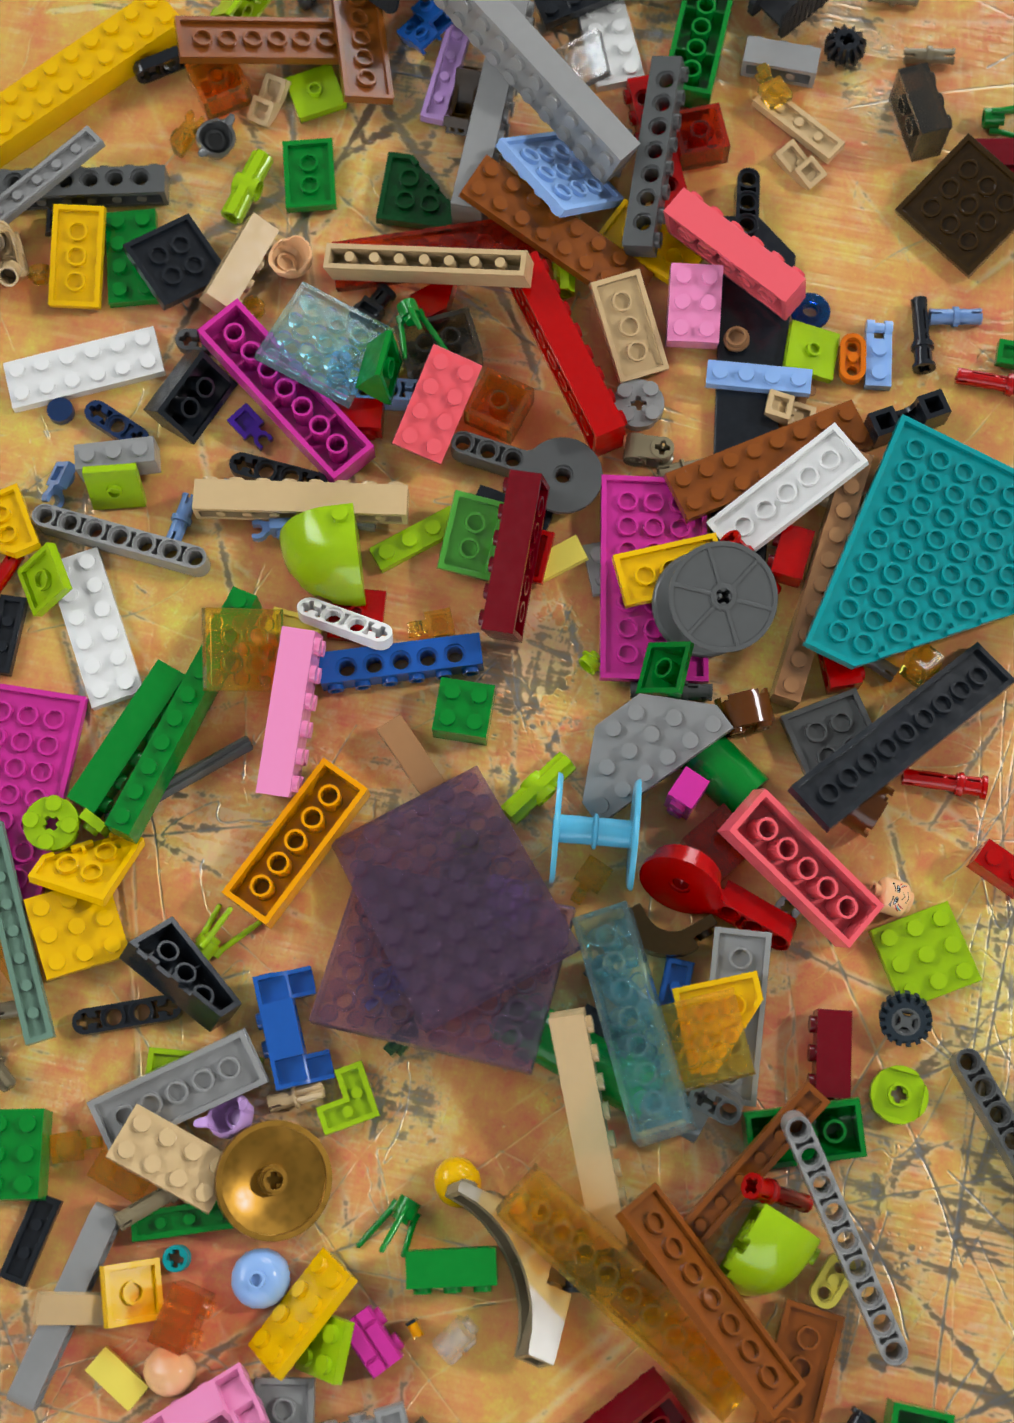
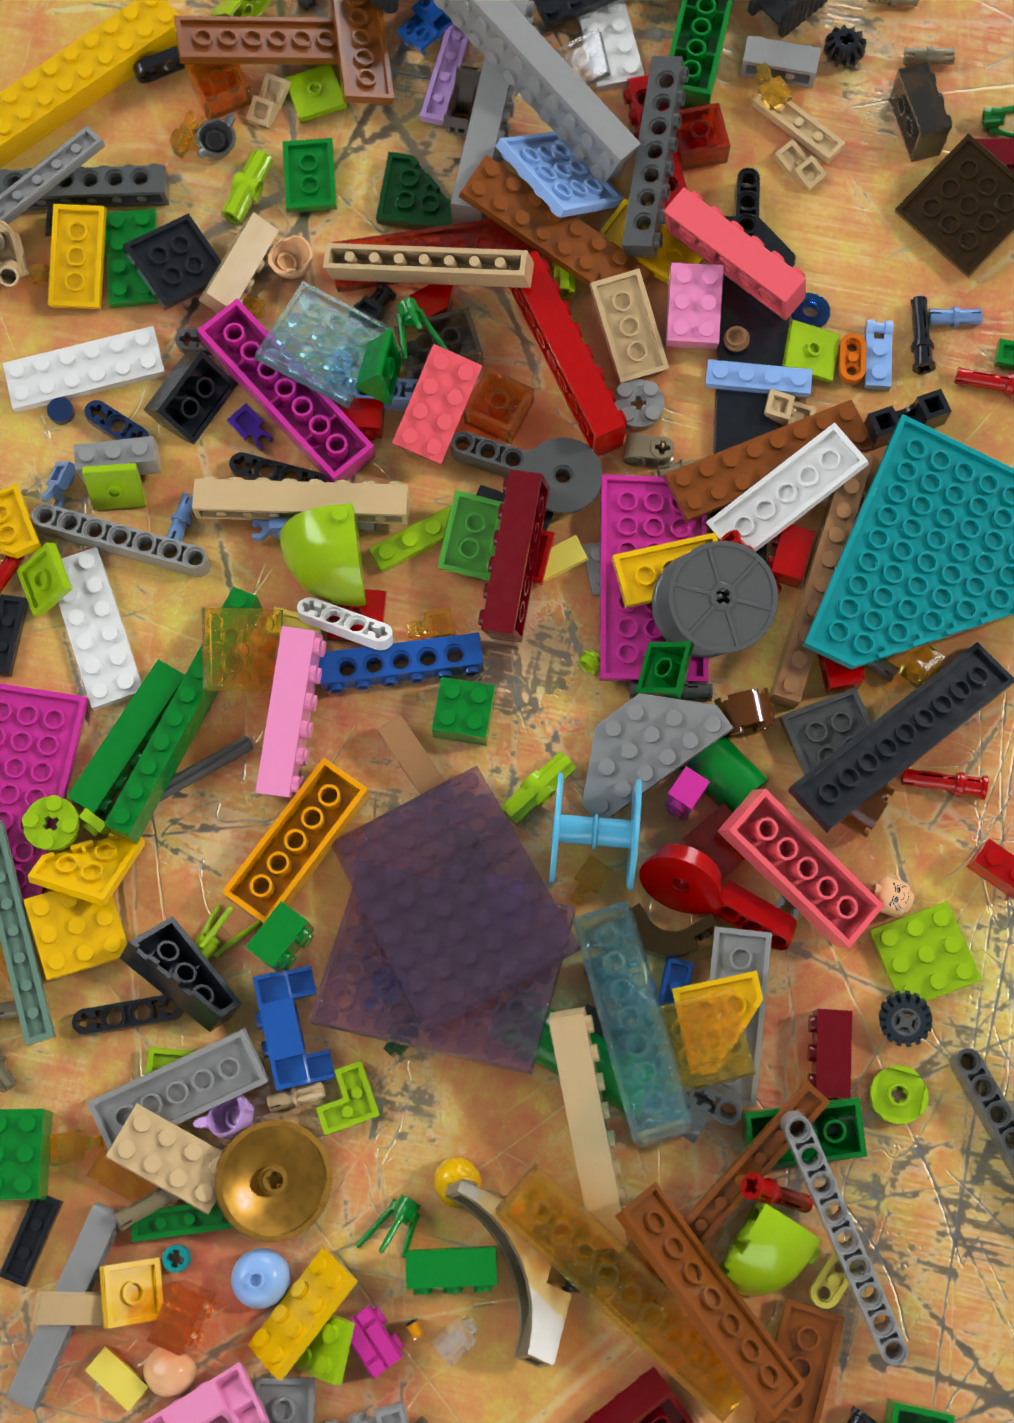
none -> green brick [246,901,315,972]

